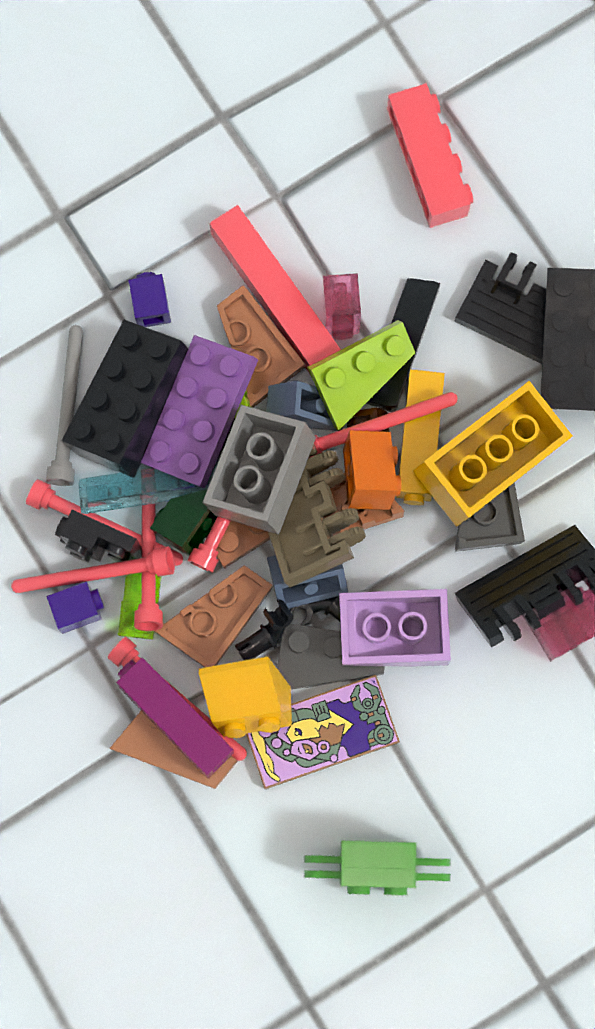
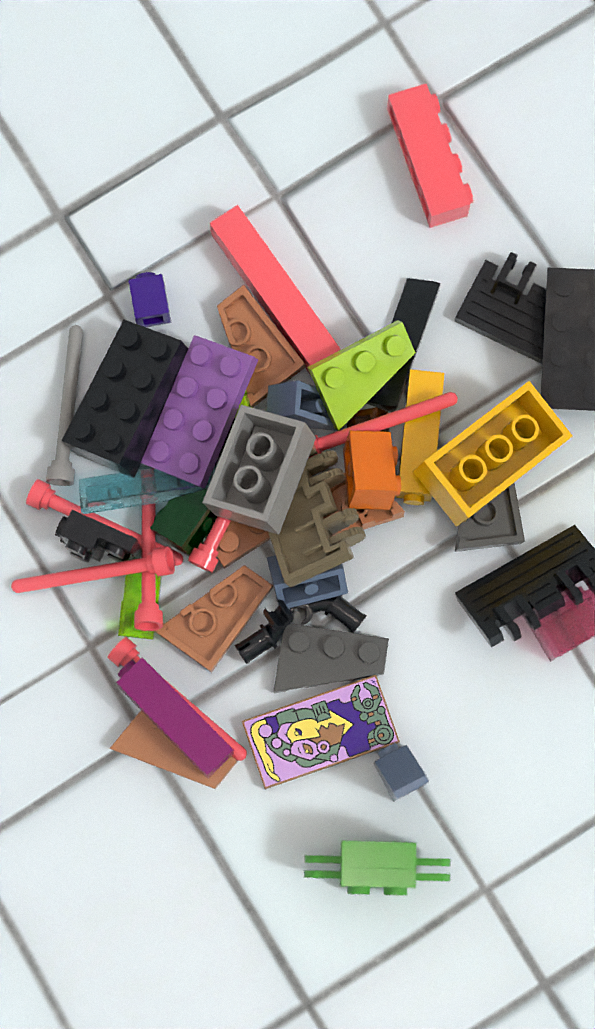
dark purple brick [46,581,105,634] -> none
yellow slope [199,656,292,738] -> none
clear pink brick [322,273,361,340] -> none
lavender slope [339,589,451,667] -> none
none -> sand blue slope [373,743,429,802]

